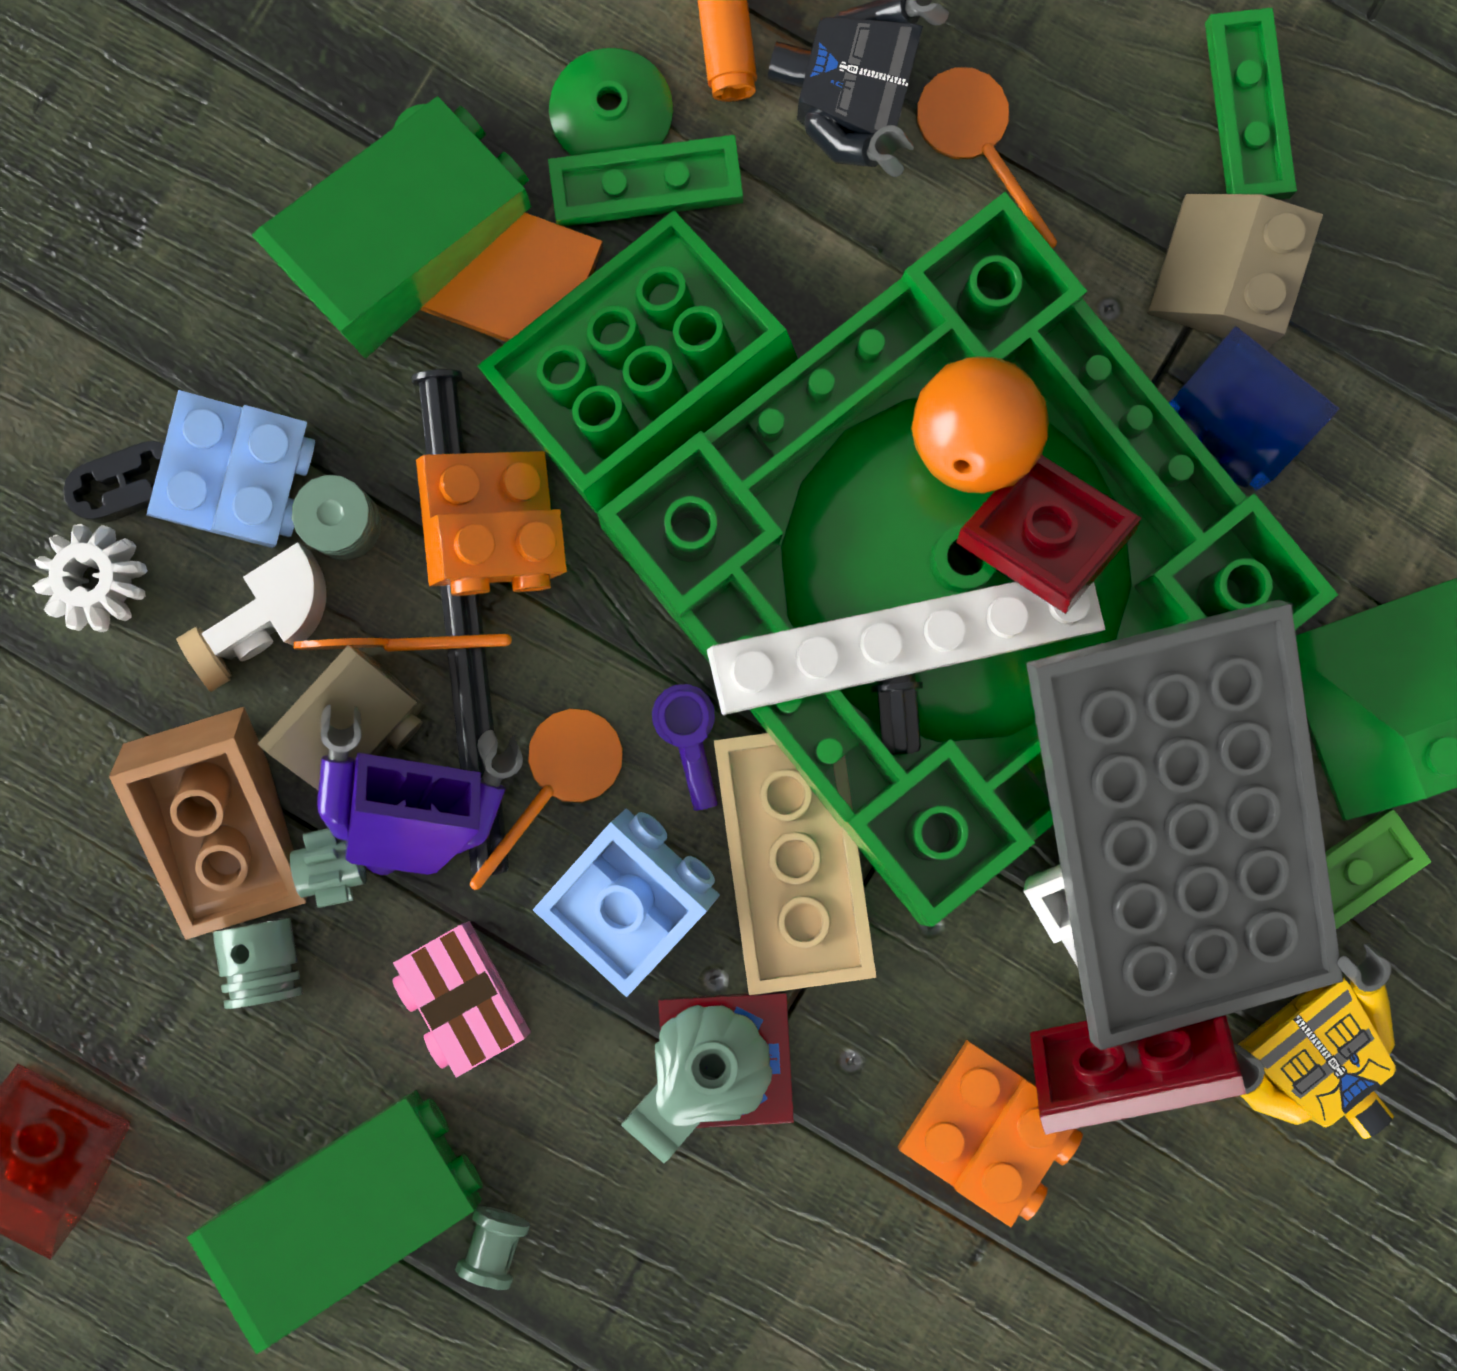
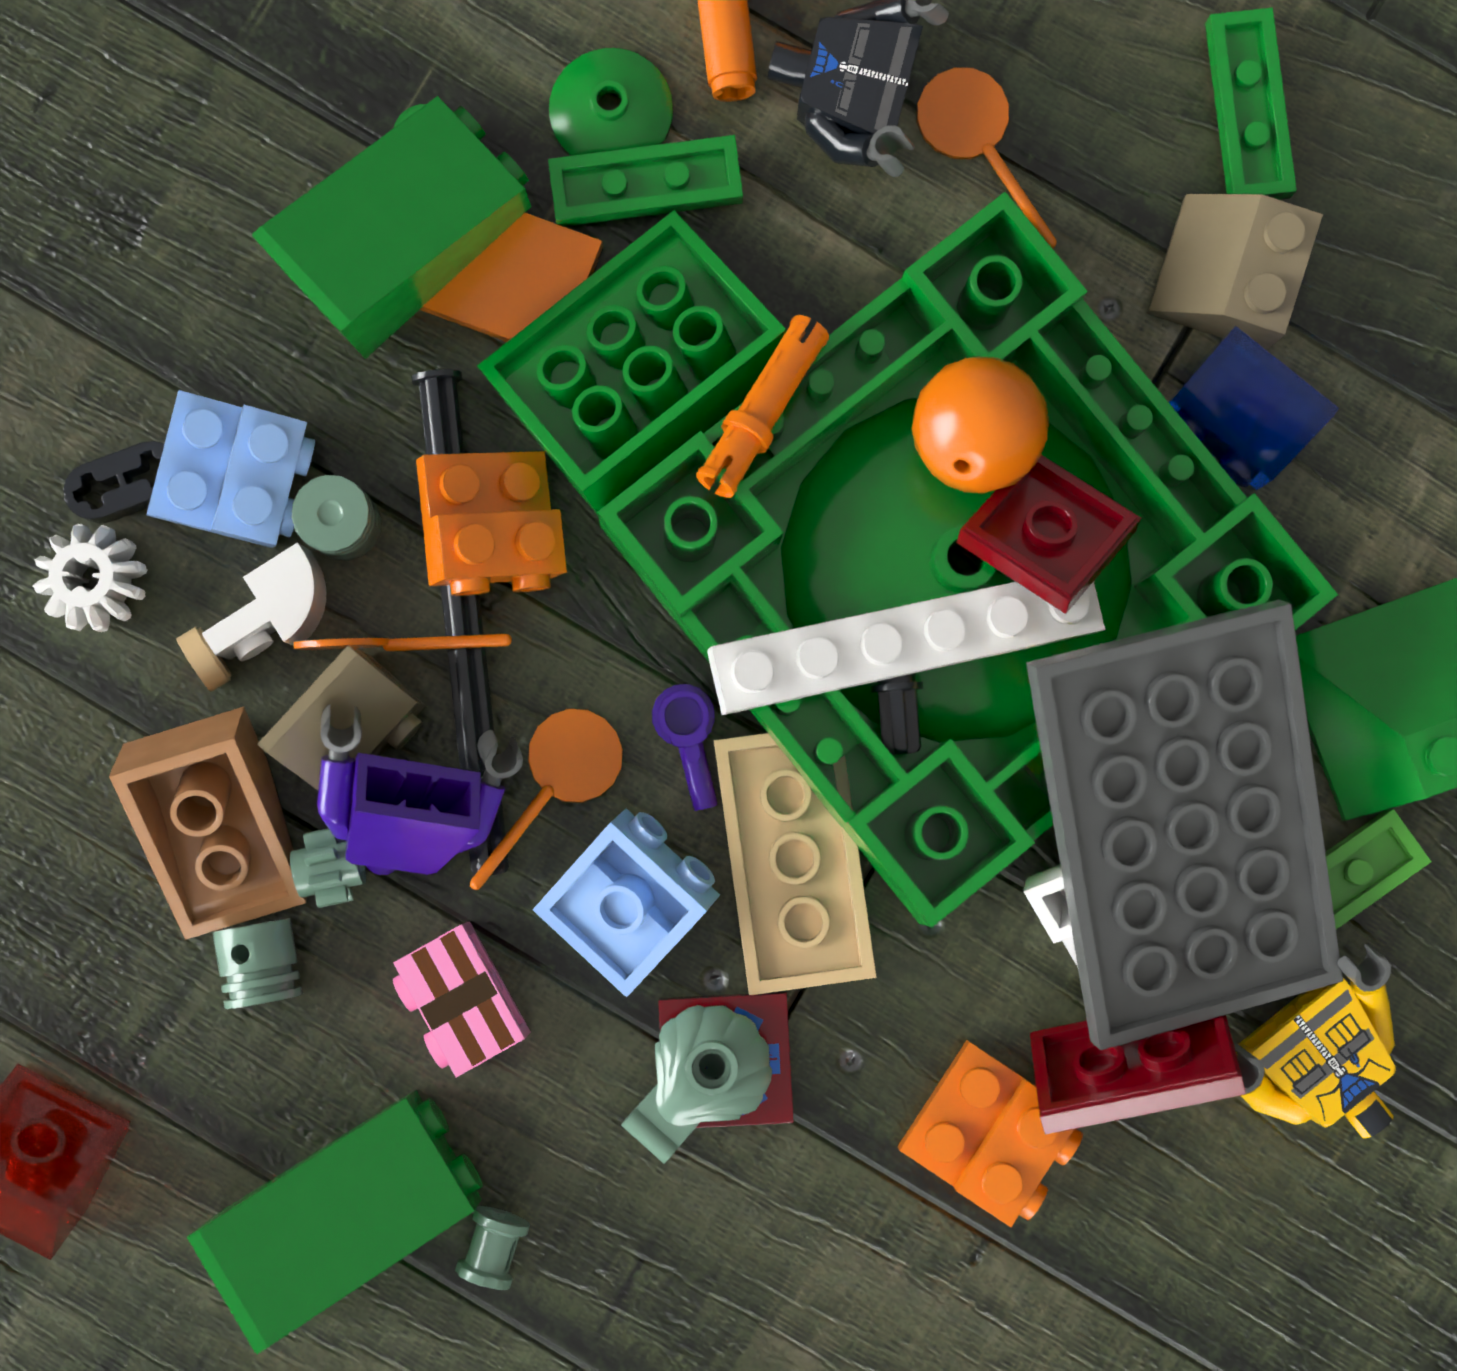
none -> orange pin [696,315,829,498]

